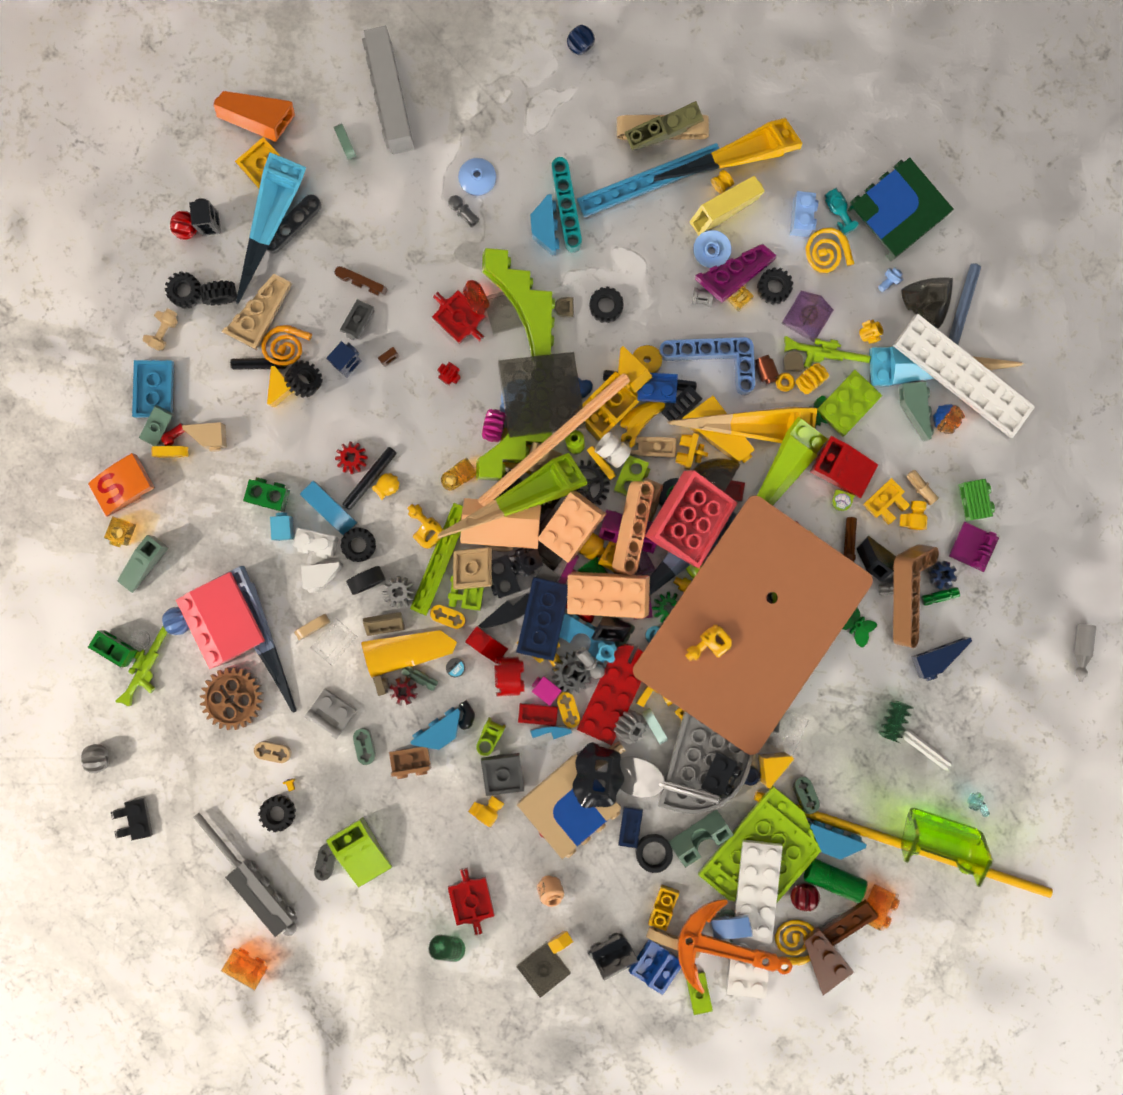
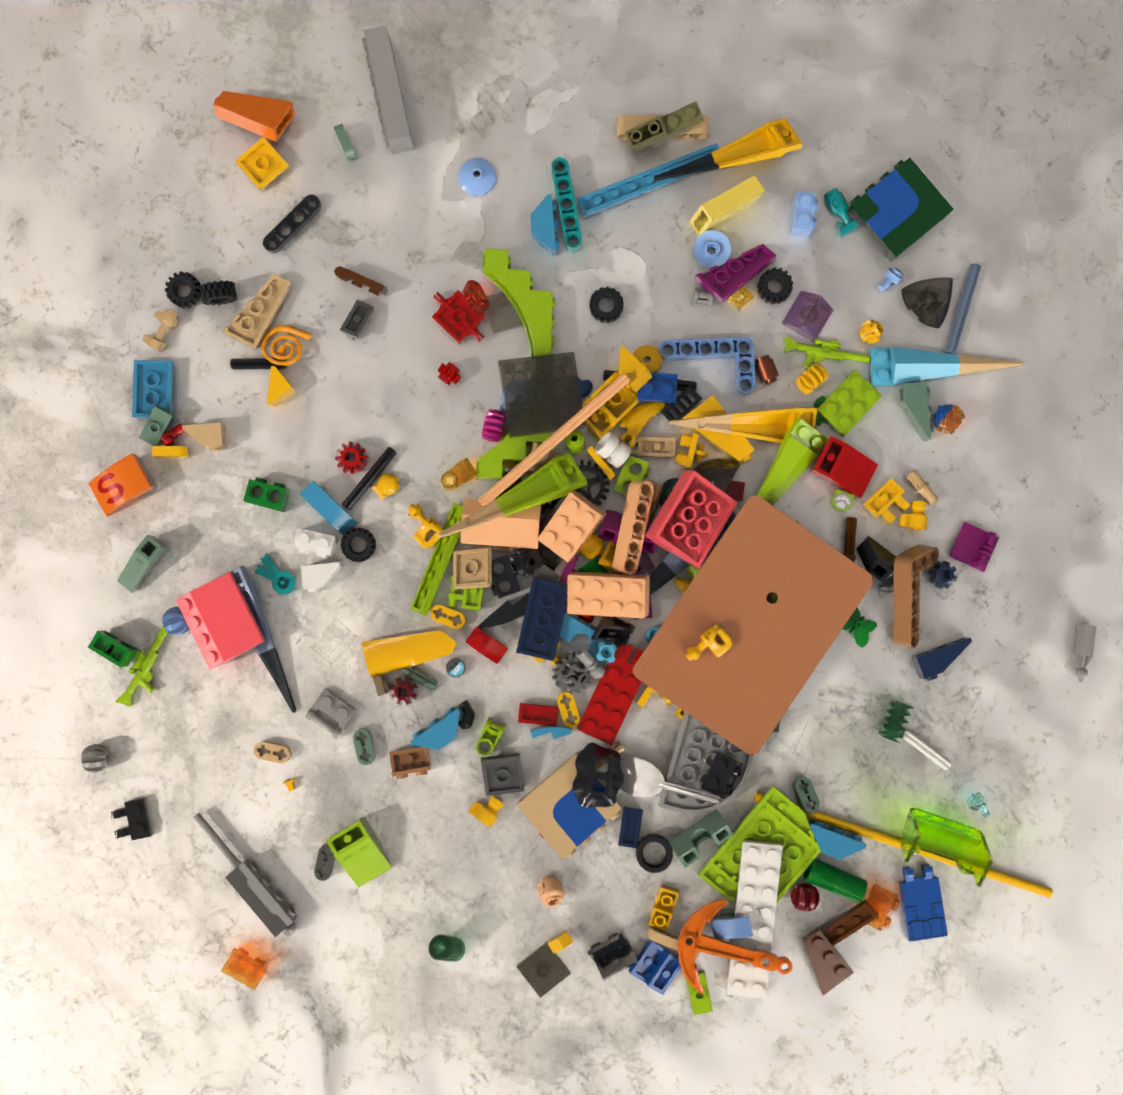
clear yellow brick [104,516,136,547] -> none
red piece [170,211,197,240] -> none
black brick [189,198,221,236] -> none
medium nougat gear [200,667,264,730] -> none
medium azure plate [236,152,306,304] -> none
black tyre [258,795,296,833] -> none
medium azure brick [270,512,294,541] -> none
black tyre [284,360,323,398] -> none
tan beam [294,614,330,640] -> none
dark blue brick [326,341,361,378] -> none
black tyre [346,566,386,595] -> none
dark tan plate [363,612,405,636] -> none
reddish brown tile [378,347,399,366] -> none
light grey gear [382,576,415,609] -> none
dark grey pin [448,195,480,228] -> none
red plate [448,868,495,935] -> none
red brick [494,657,524,696] -> none
dark pink brick [531,676,562,706] -> none
dark tan tile [555,297,574,318] -> none
dark blue piece [567,25,595,55] -> none
light grey gear [614,710,647,745] -> none
light aqua beam [642,708,668,745] -> none
green gear [652,592,679,623] -> none
yellow wheel [710,170,734,194] -> none
dark blue plate [744,766,760,786] -> none
yellow slope [758,752,794,789] -> none
yellow plate [775,373,795,392] -> none
yellow piece [775,920,815,966] -> none
dark tan tile [783,351,804,371] -> none
yellow piece [806,227,855,273] -> none
white plate [893,314,1035,438] -> none
green axle [921,587,960,606] -> none
bright green brick [959,479,995,521] -> none
none -> teal piece [255,553,296,594]
none -> blue tile [899,864,948,942]

